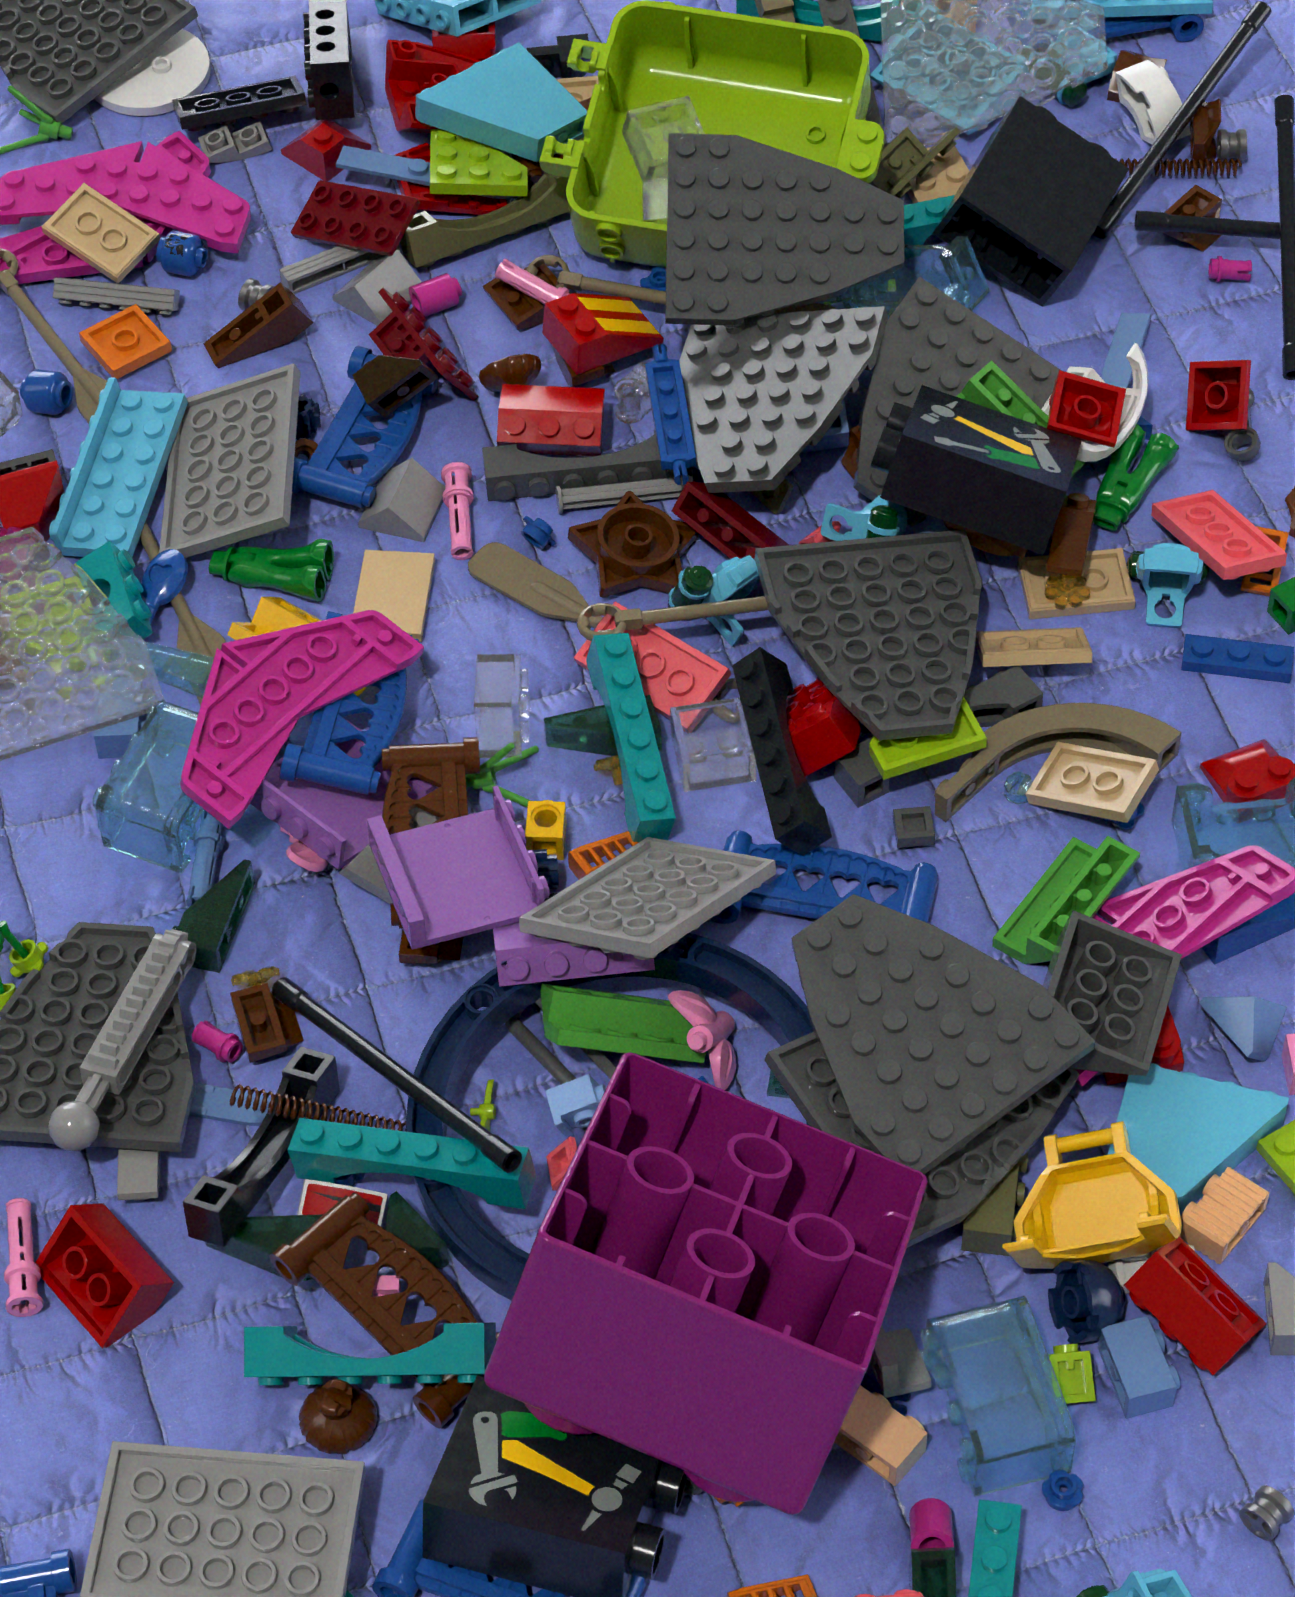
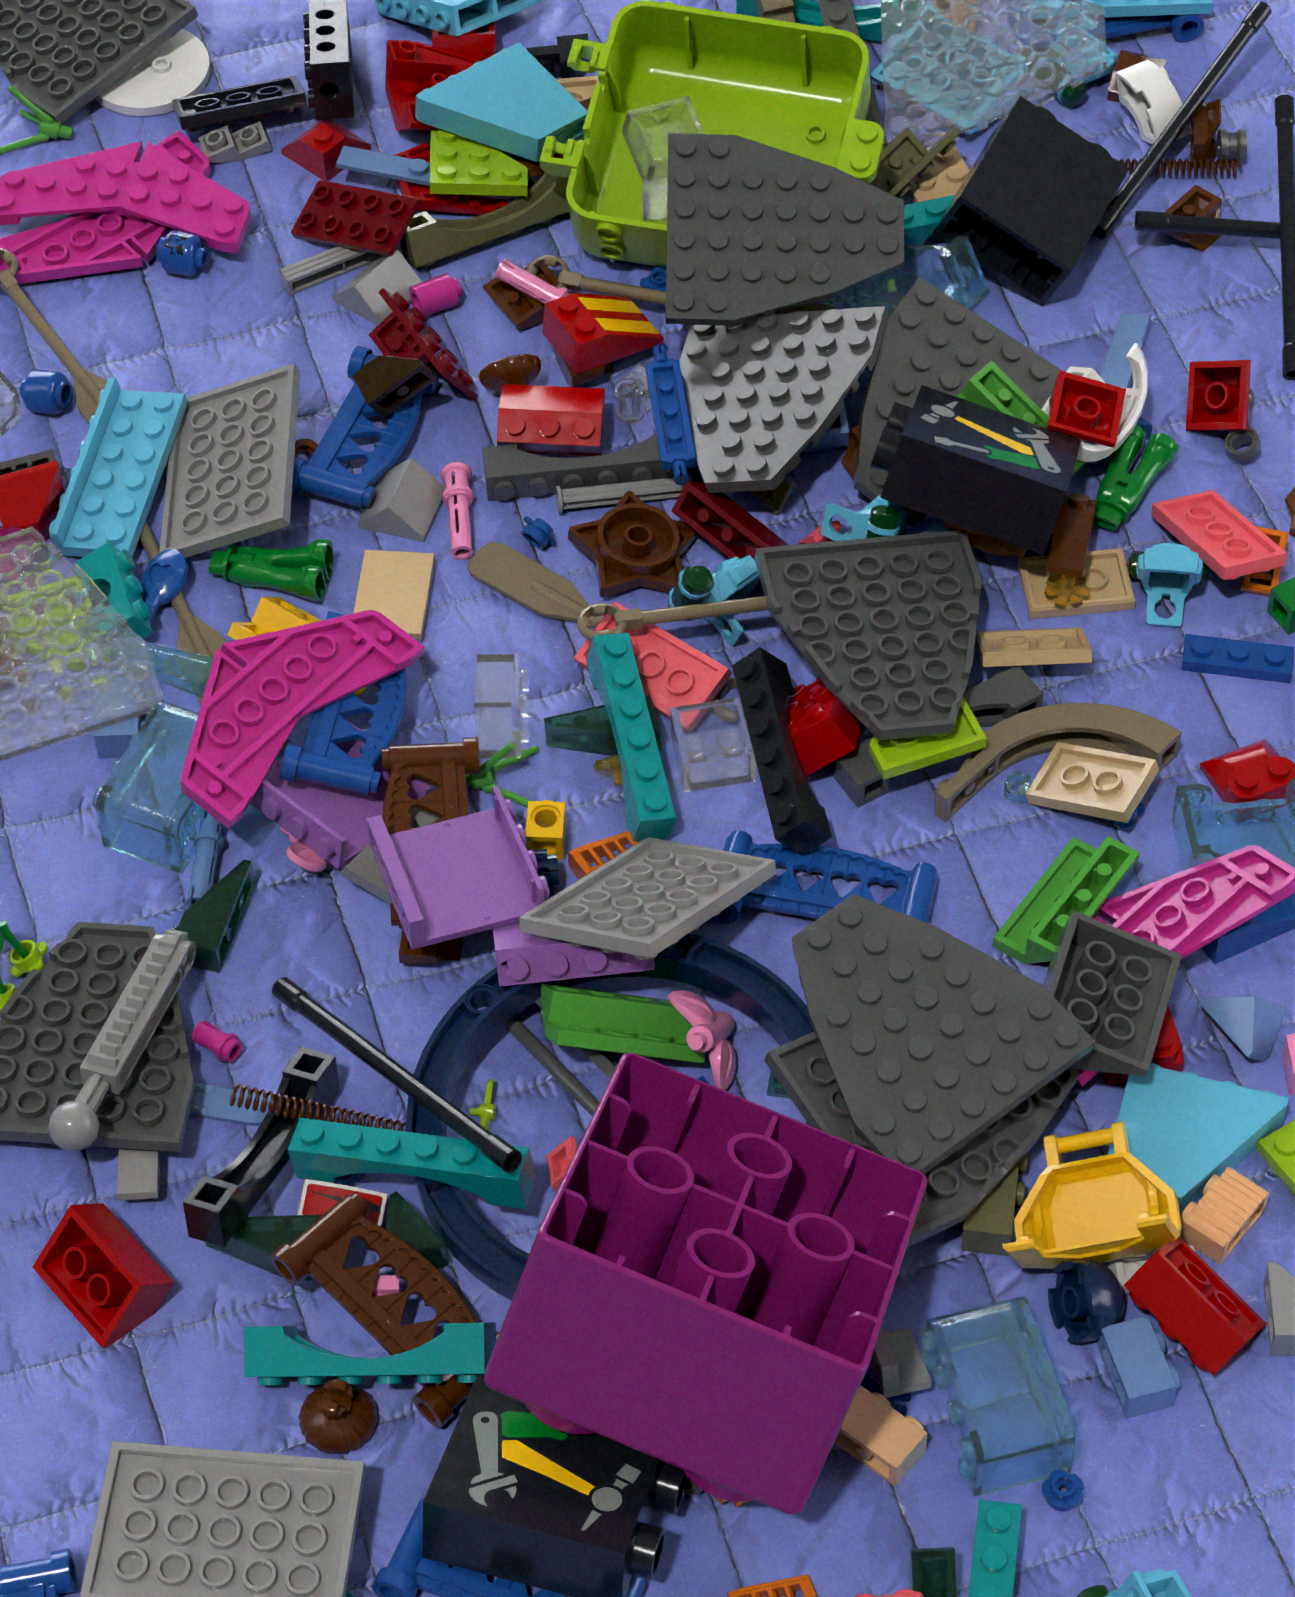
bright pink pin [4,1198,43,1317] -> none
tan tile [42,183,160,284] -> none
light grey piece [53,277,180,315] -> none
orange plate [79,304,172,379] -> none
reddish brown slope [203,282,314,368] -> none
reddish brown slope [230,983,303,1063] -> none
clear yellow plant [231,966,280,987] -> none
flat silver wheel [238,278,275,311] -> none
dark blue gear [296,394,321,440] -> none
light blue brick [545,1074,606,1138] -> none
dark grey plate [893,806,935,848] -> none
dark pink brick [909,1498,954,1565] -> none
lime bracket [1043,1344,1096,1405] -> none
dark pink pin [1208,256,1252,282] -> none
flat silver wheel [1239,1485,1294,1541] -> none

